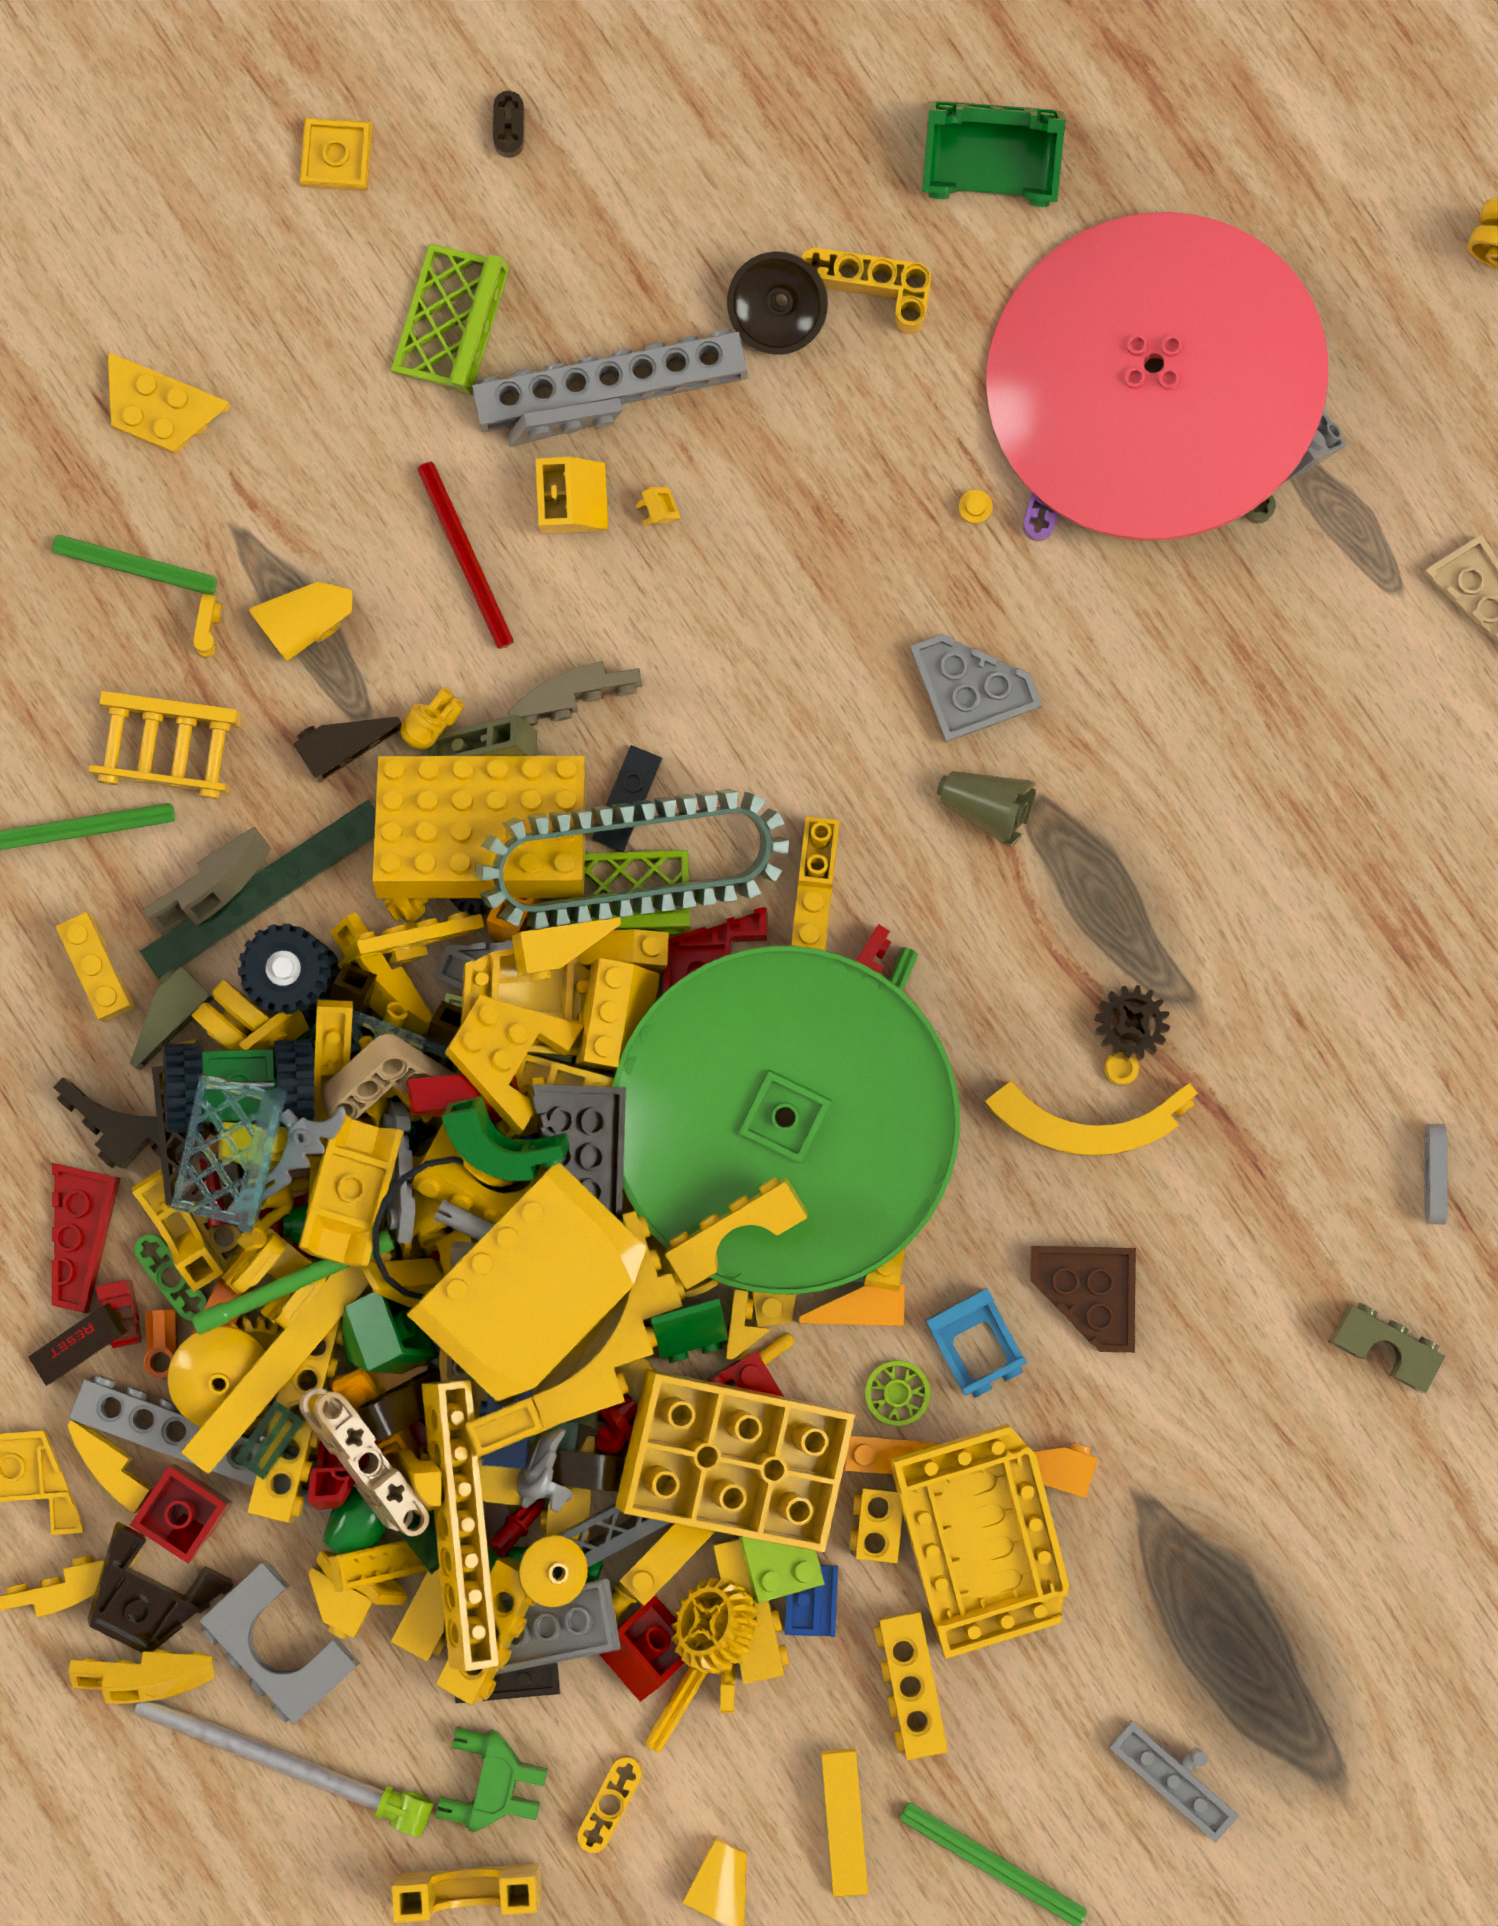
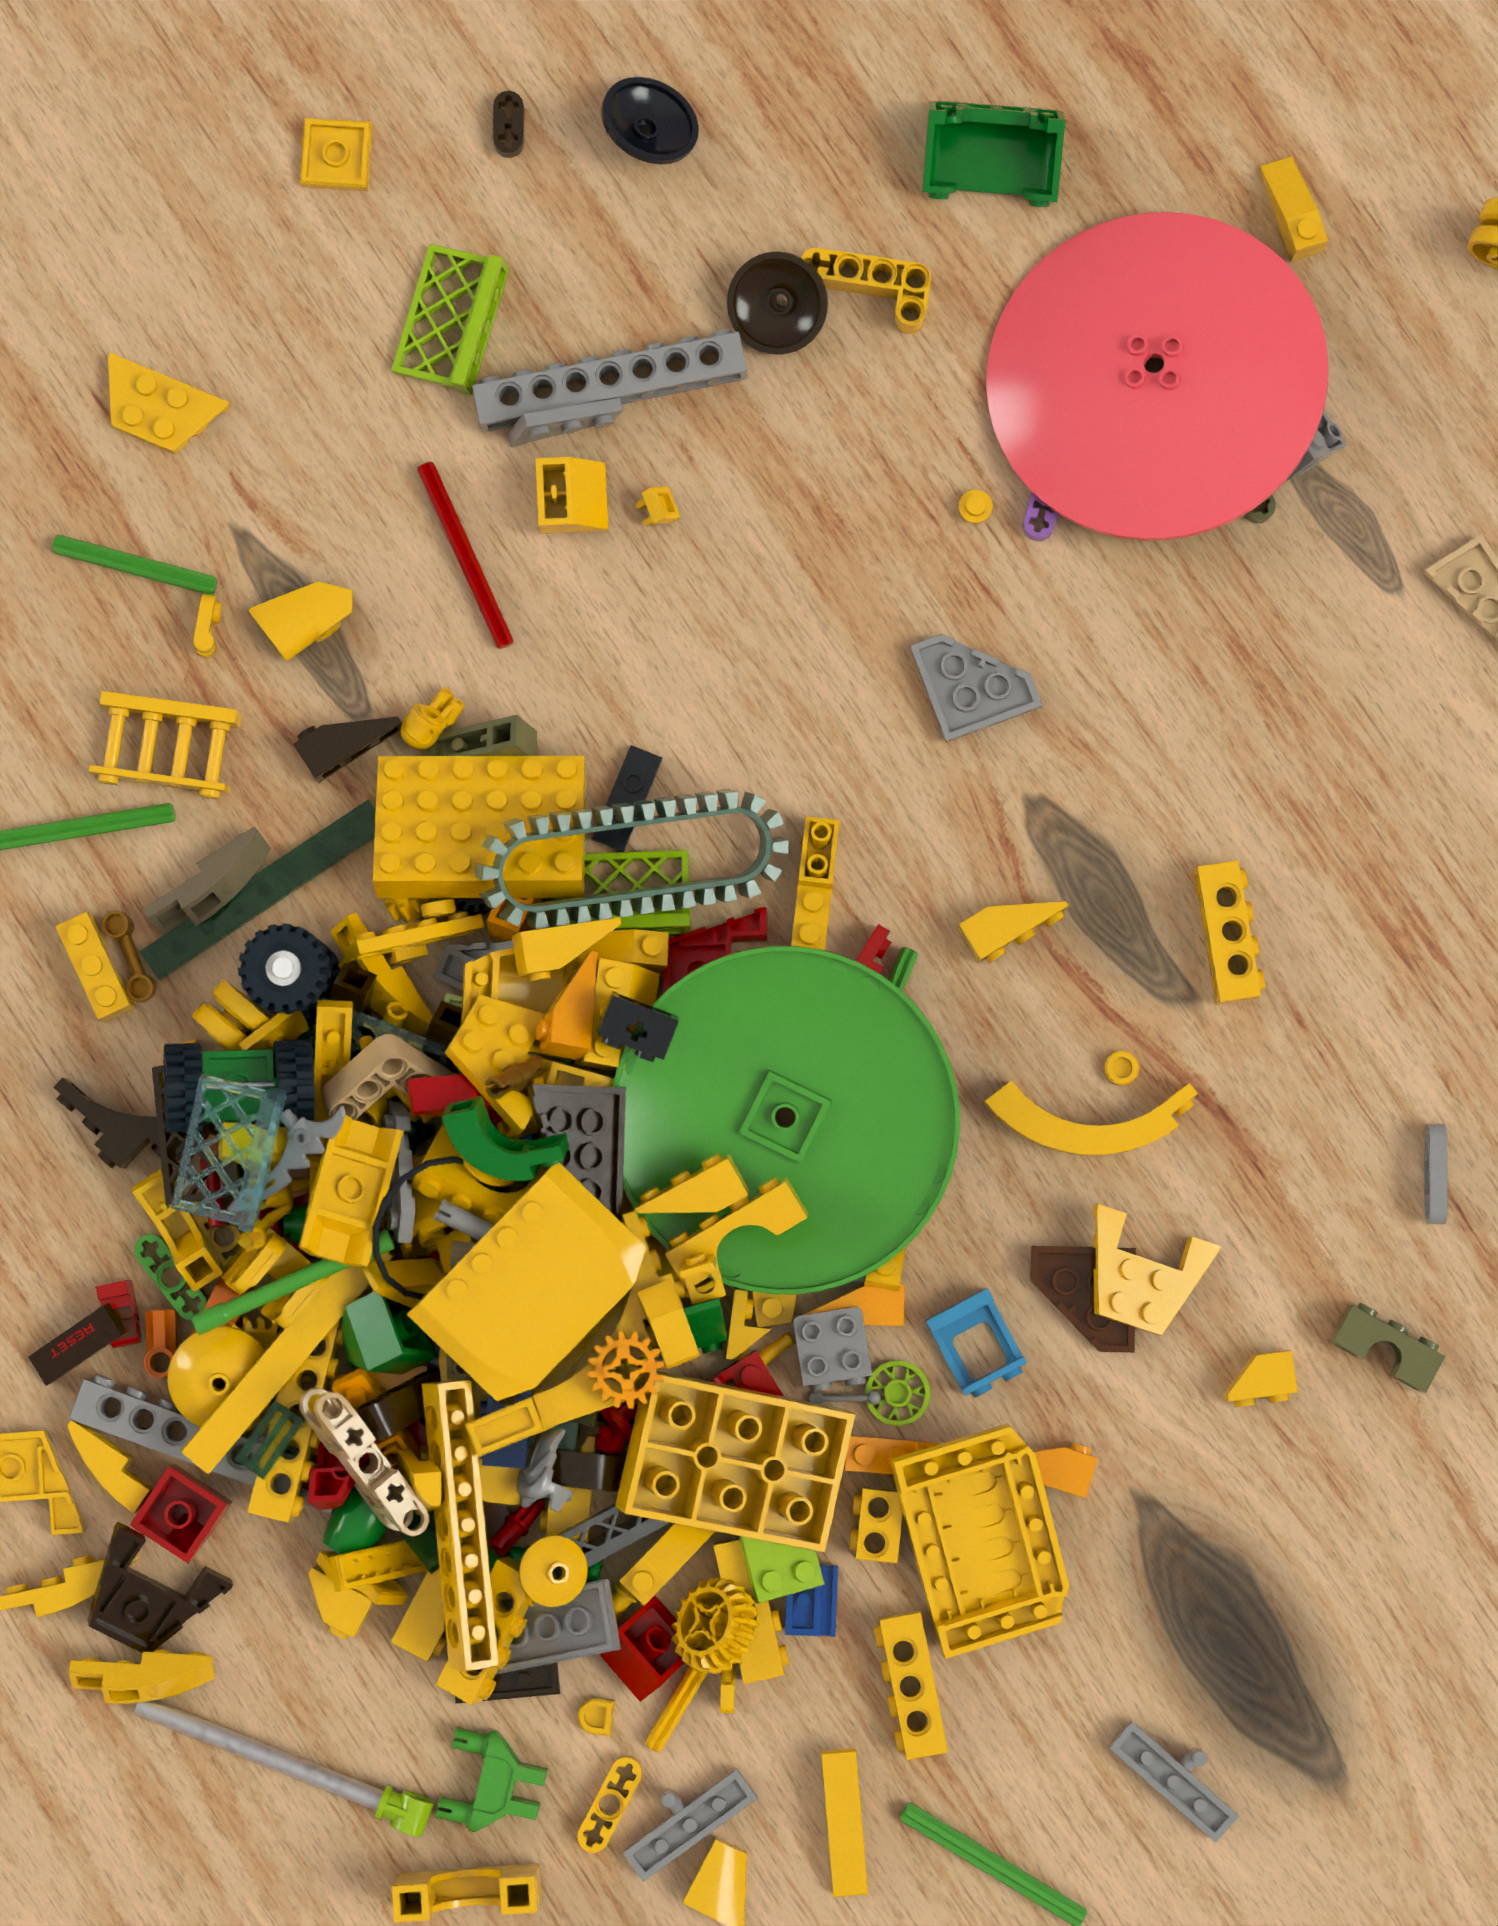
red wing [52,1163,121,1313] -> none
olive slope [130,966,214,1070] -> none
light grey arch [200,1560,360,1724] -> none
dark tan slope [508,661,643,726] -> none
olive cone [937,771,1036,847] -> none
dark brown gear [1094,985,1170,1061] -> none
none -> pearl gold bar [101,911,157,1002]
none -> yellow tile [420,899,456,919]
none -> pearl gold pin [485,1055,546,1099]
none -> light orange slope [536,950,598,1060]
none -> yellow tile [577,1698,615,1736]
none -> light orange gear [587,1331,665,1409]
none -> black brick [597,991,679,1062]
none -> black dish [601,77,699,164]
none -> light grey plate [623,1768,757,1882]
none -> yellow slope [635,1153,750,1213]
none -> yellow slope [637,1279,700,1369]
none -> yellow bracket [678,1253,726,1304]
none -> light grey bracket [793,1307,872,1391]
none -> light grey hinge [809,1391,881,1405]
none -> yellow slope [957,901,1069,963]
none -> yellow wing [1093,1204,1221,1335]
none -> yellow brick [1194,860,1265,1005]
none -> yellow slope [1223,1350,1298,1407]
none -> yellow slope [1259,156,1329,262]

